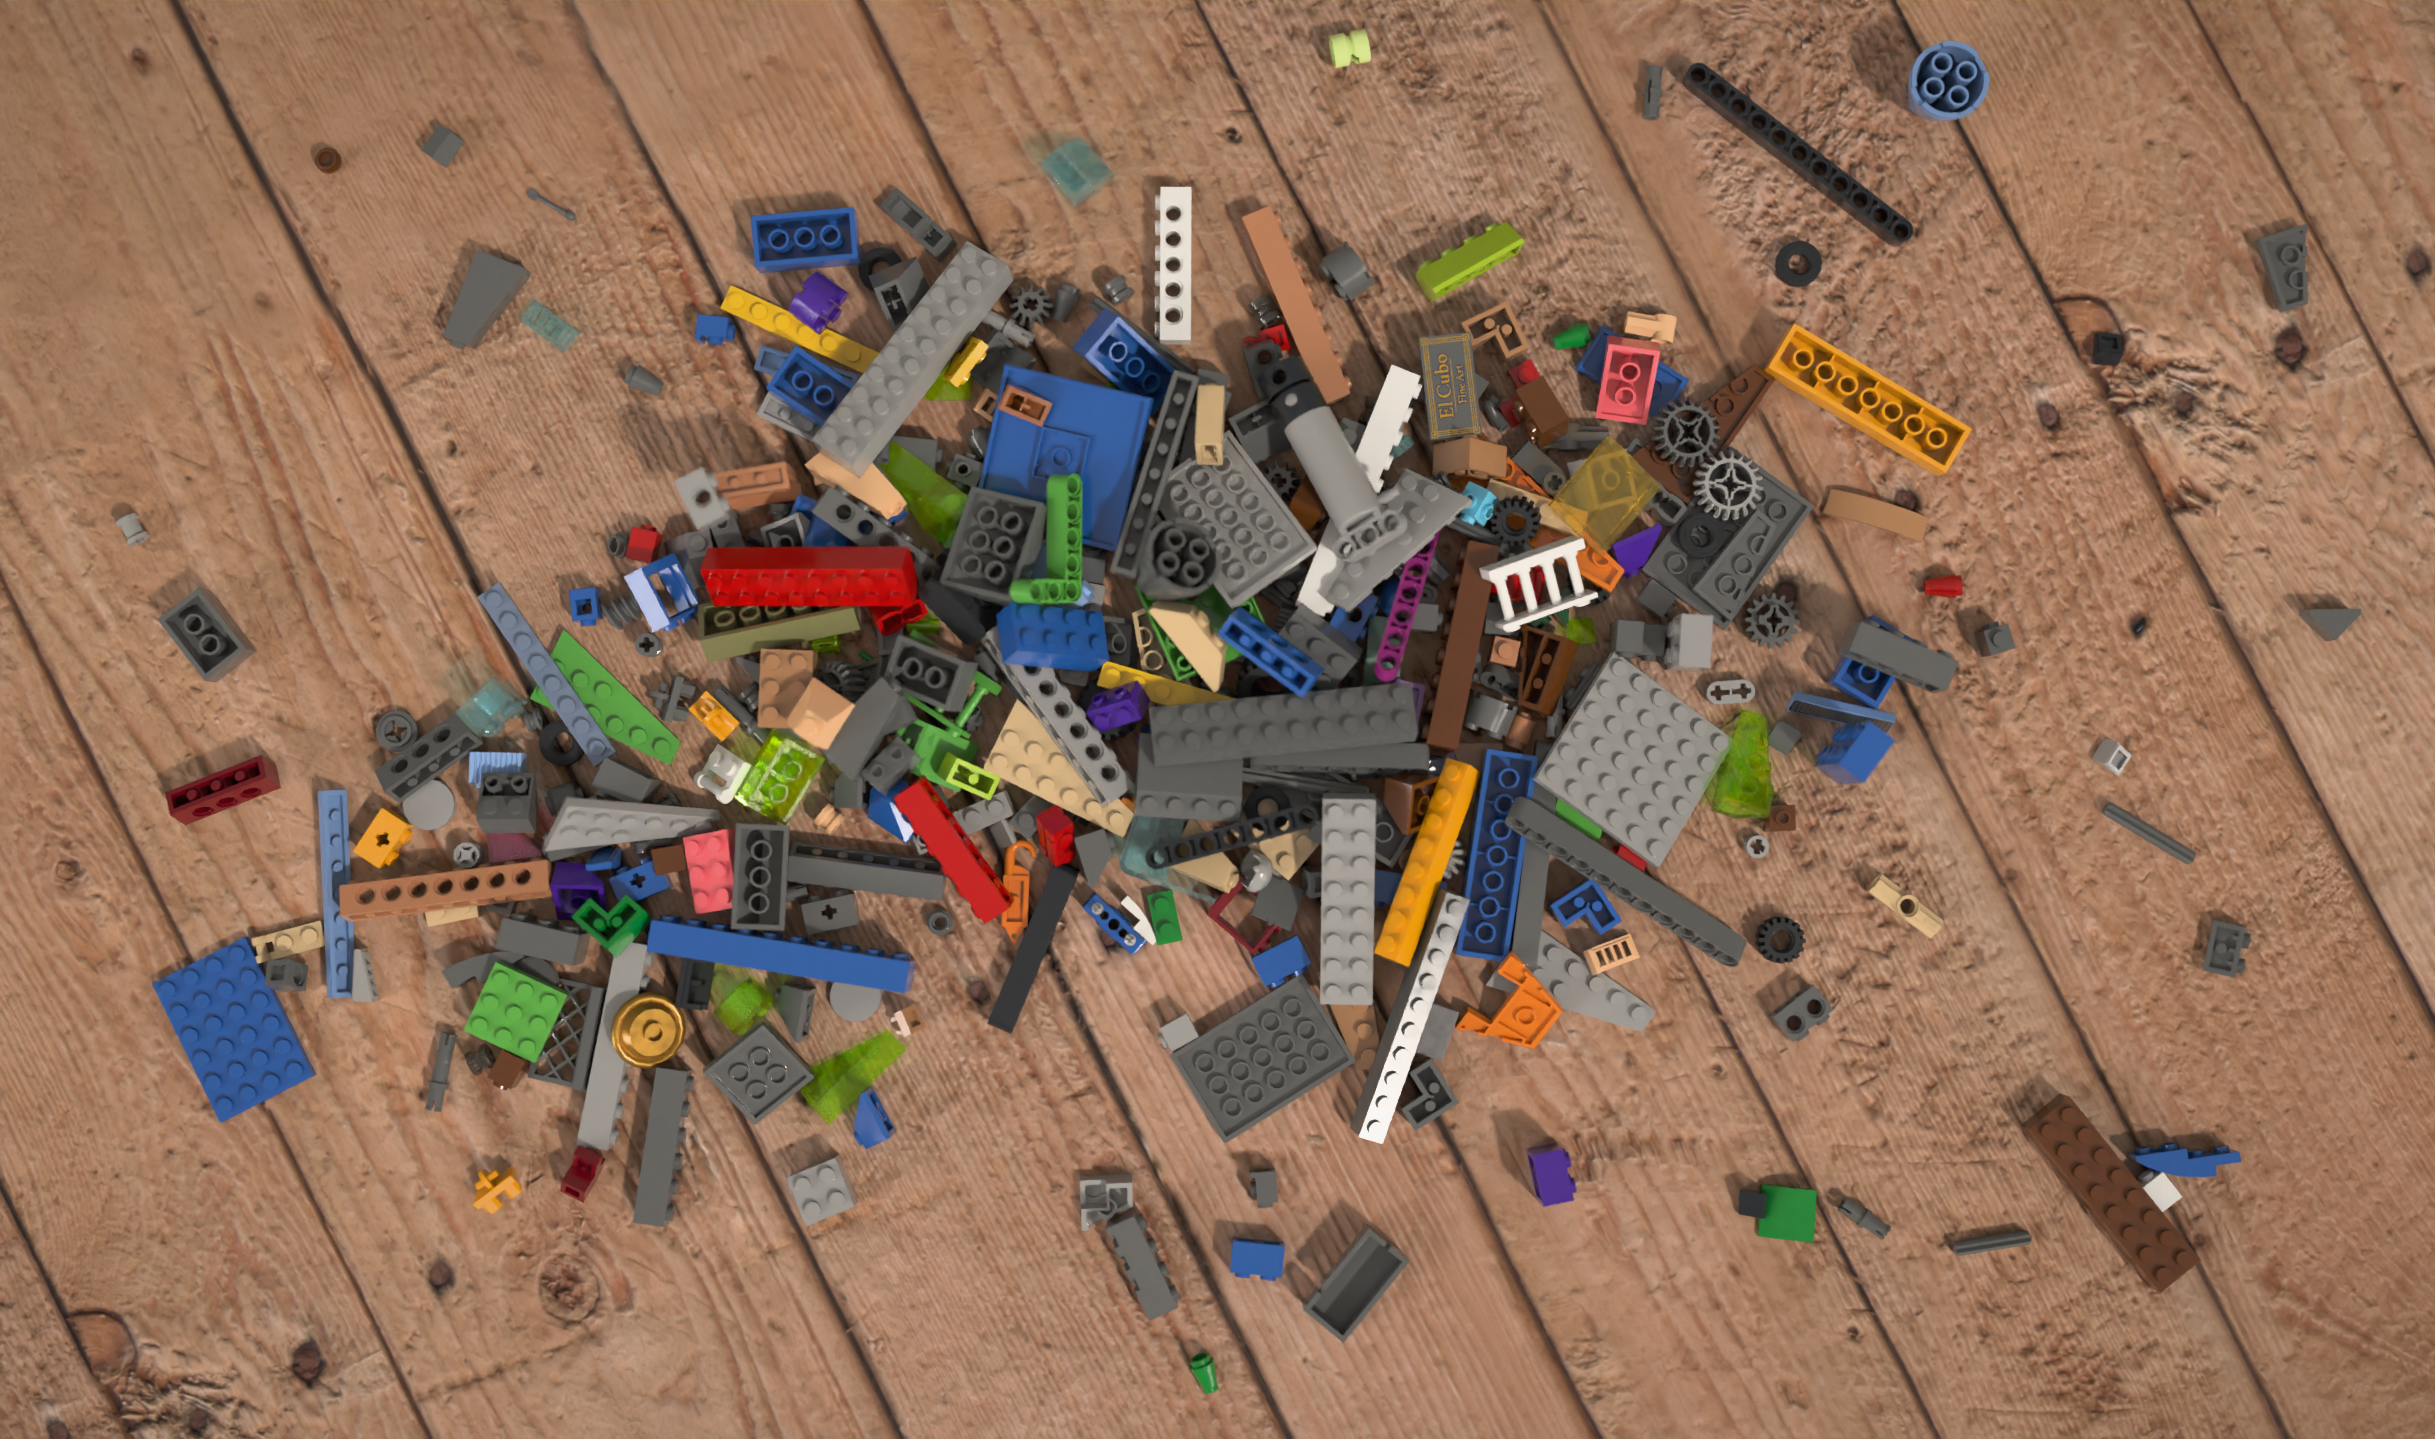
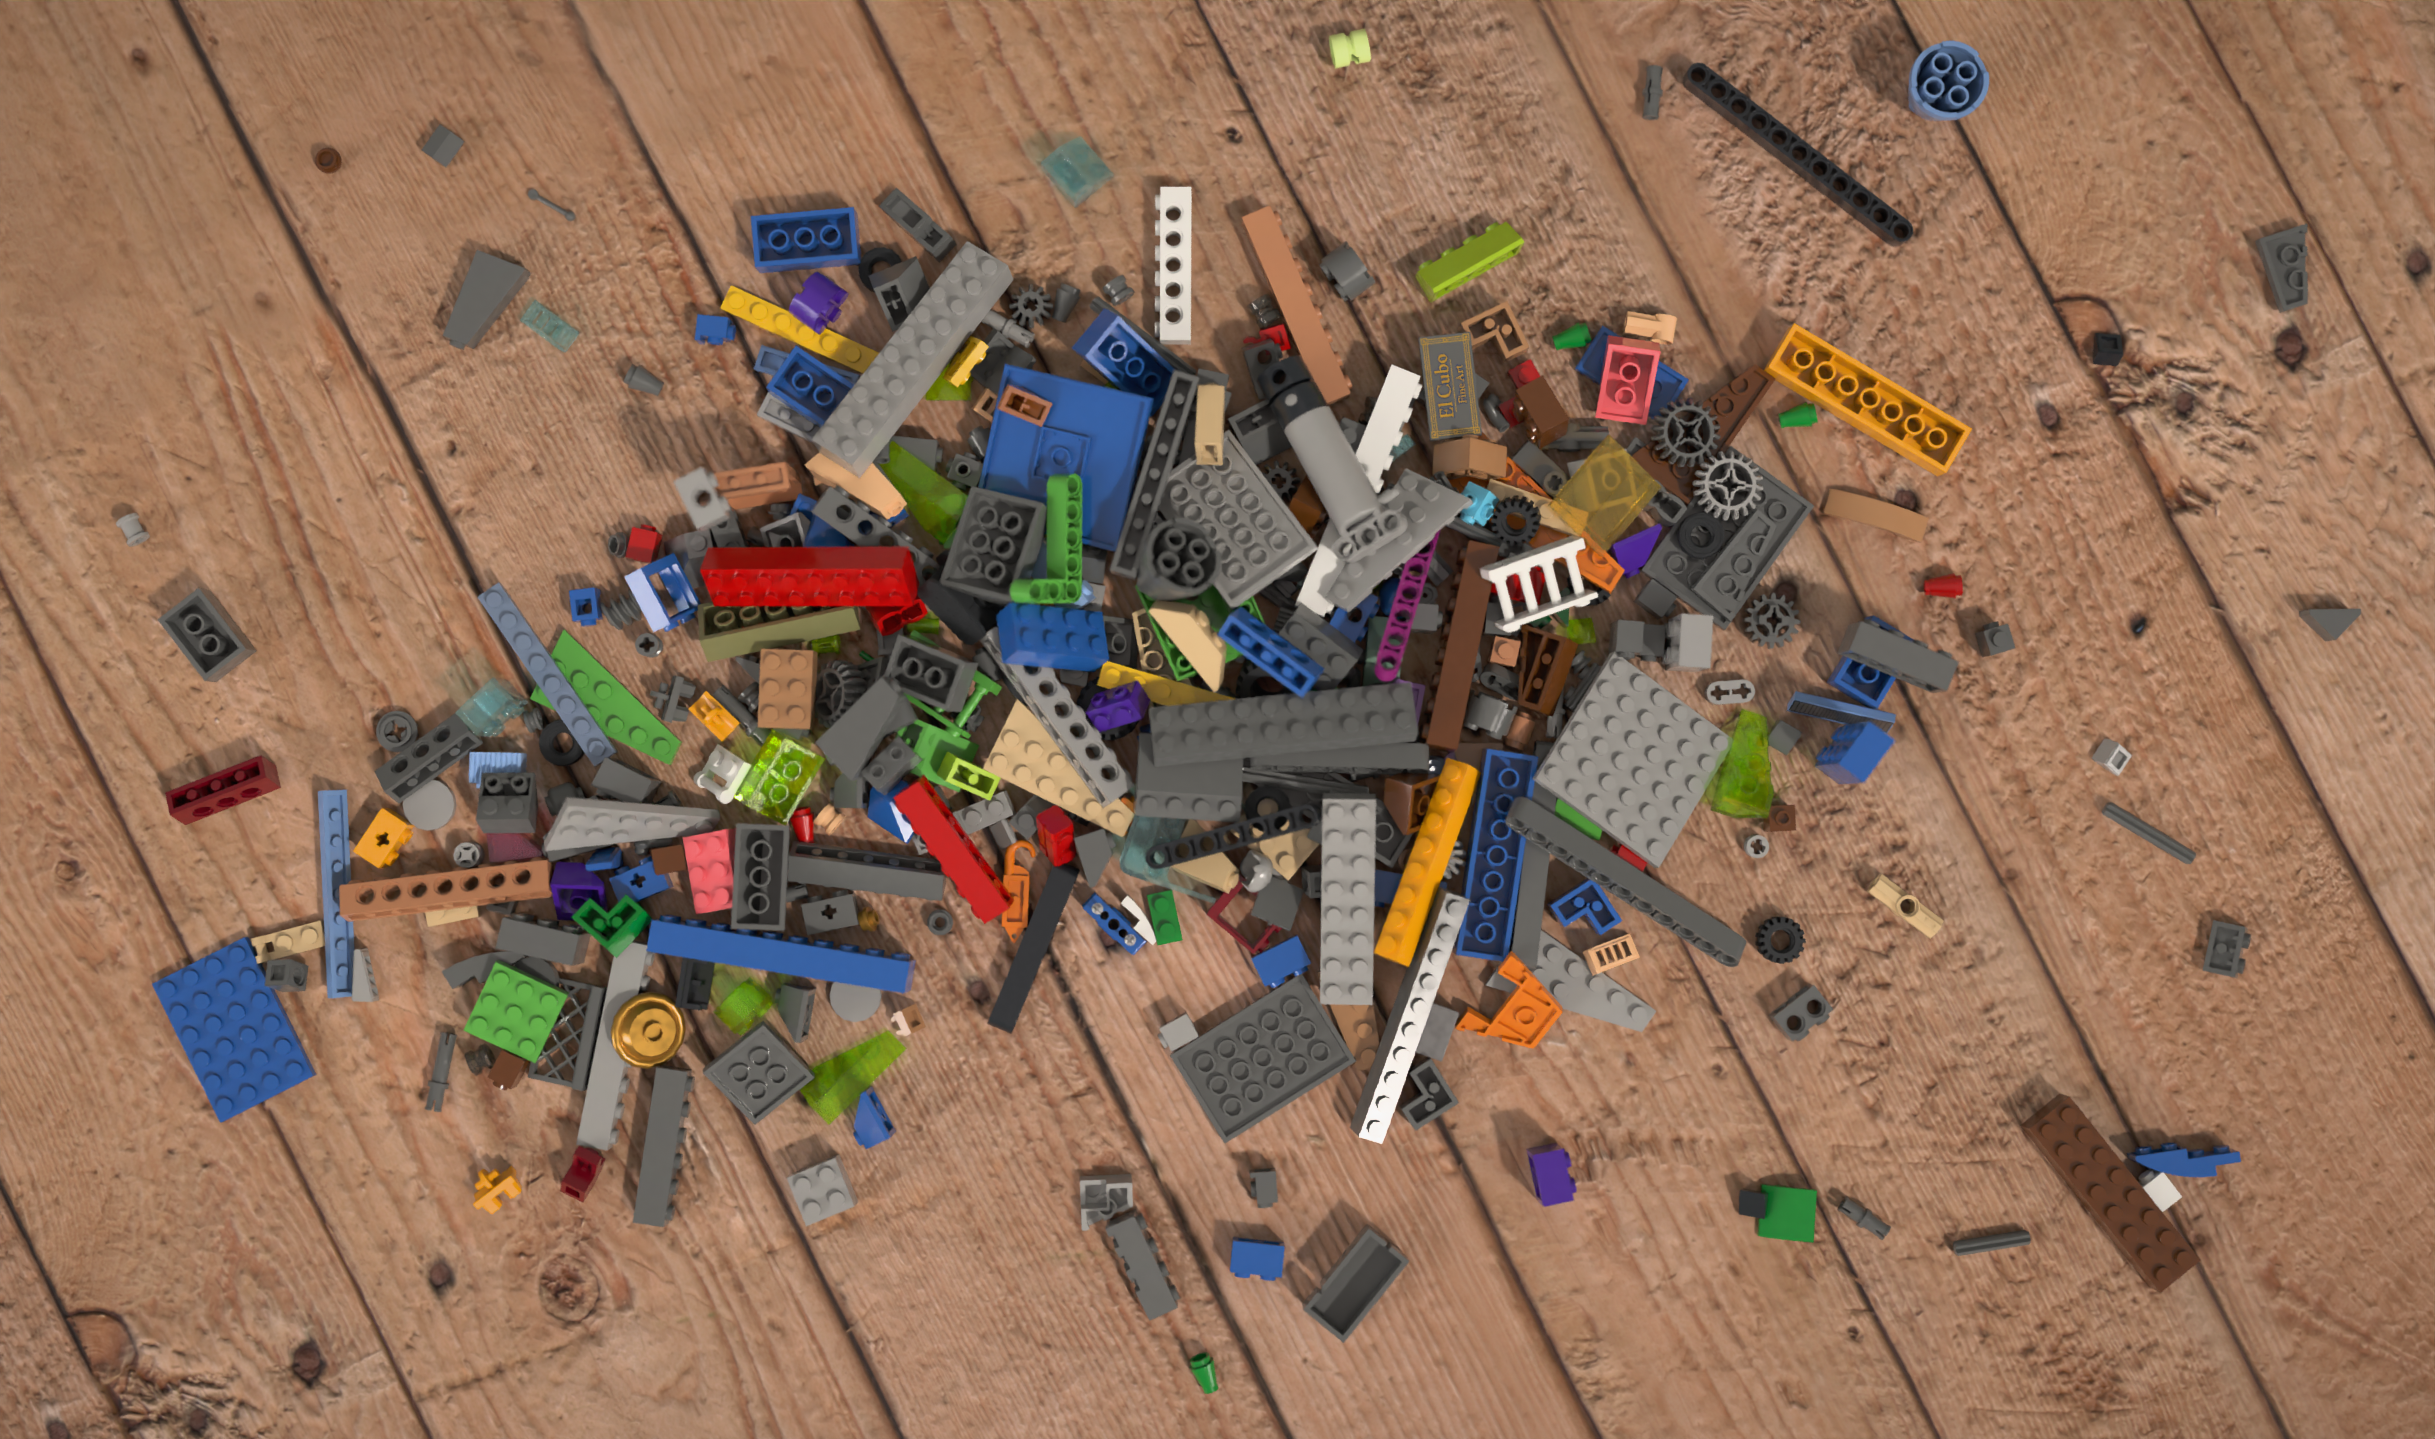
light nougat slope [786,677,855,749] -> none
black tyre [1775,241,1822,288] -> none
none -> red cone [788,806,815,843]
none -> pearl gold plate [858,906,880,932]
none -> dark grey bush [1571,650,1591,674]
none -> green cone [1778,402,1818,428]

